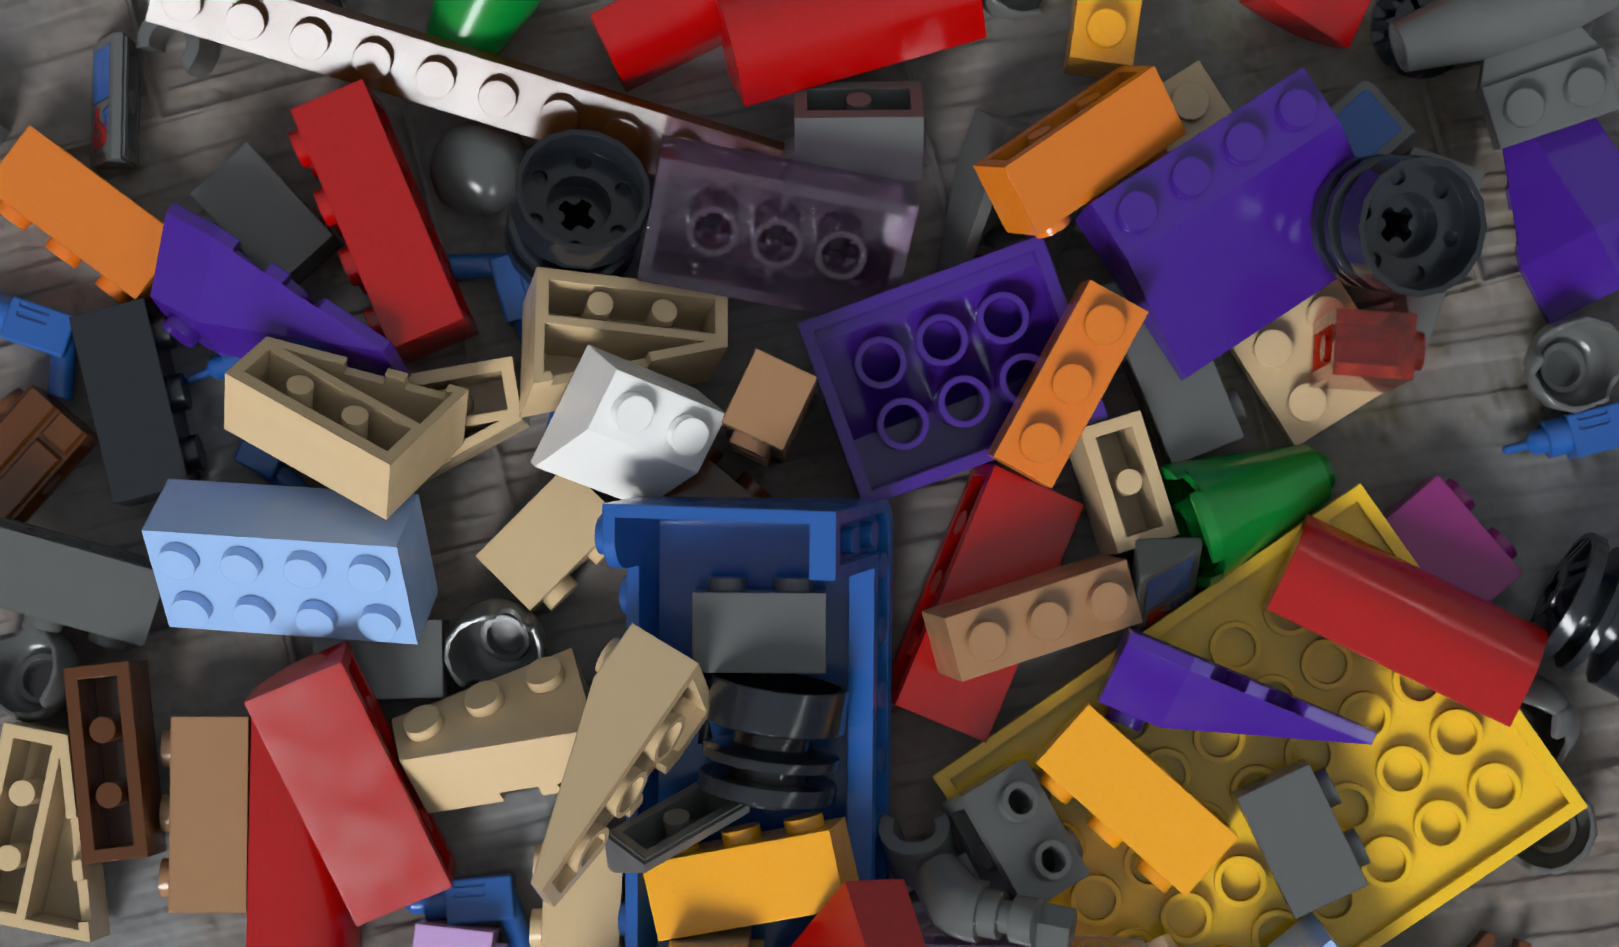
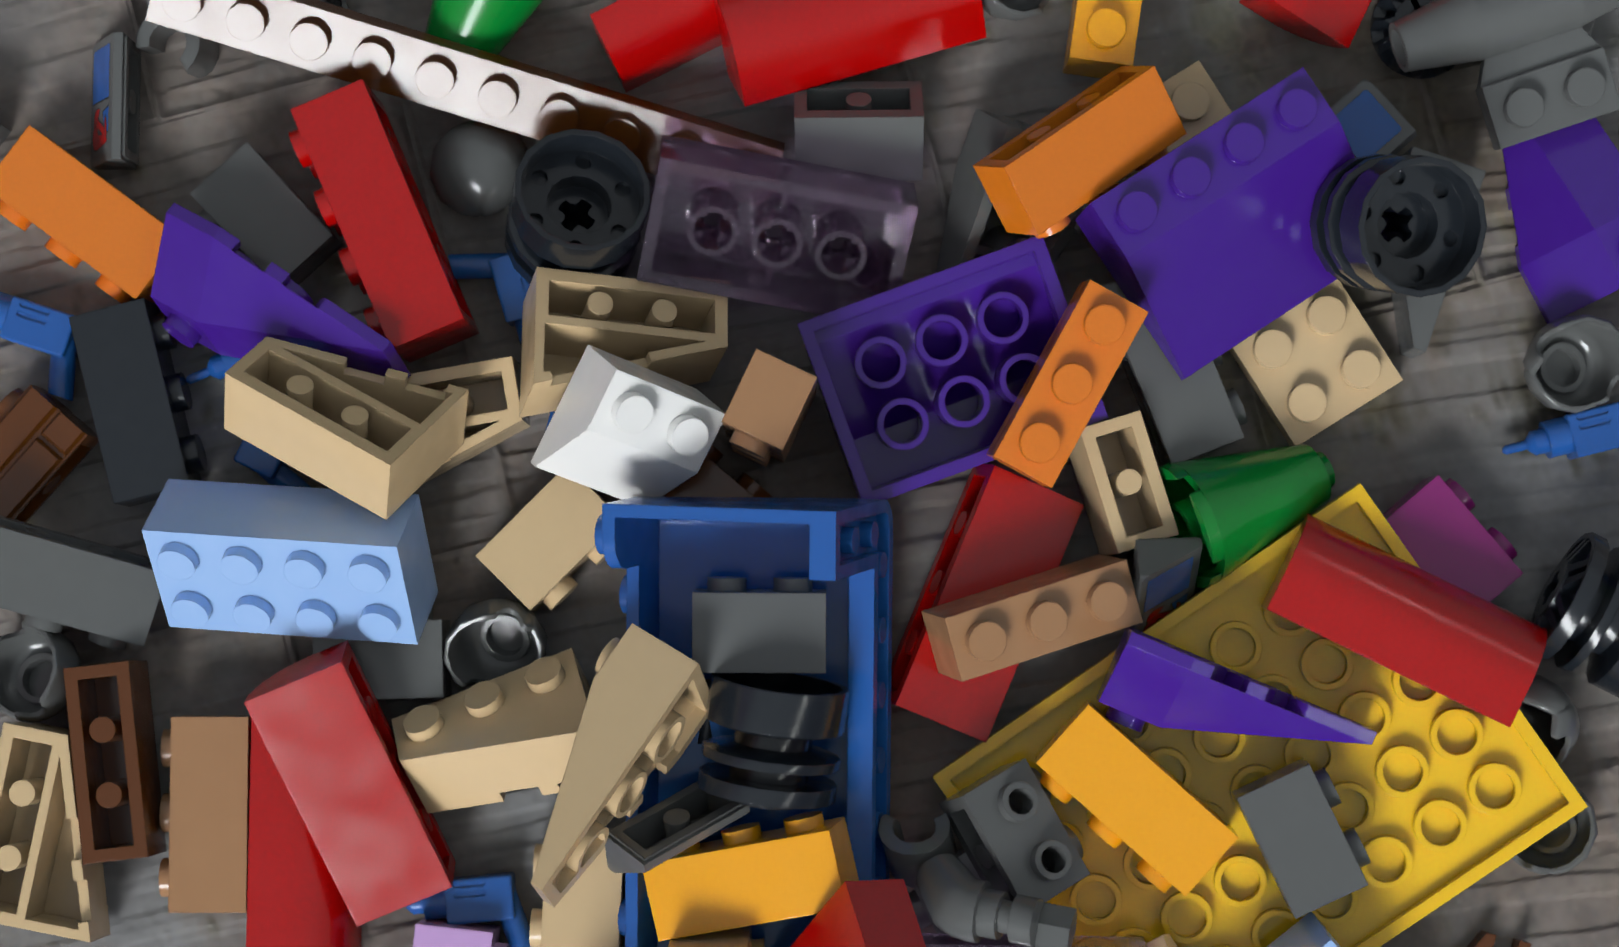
clear red brick [1309,308,1426,393] -> none

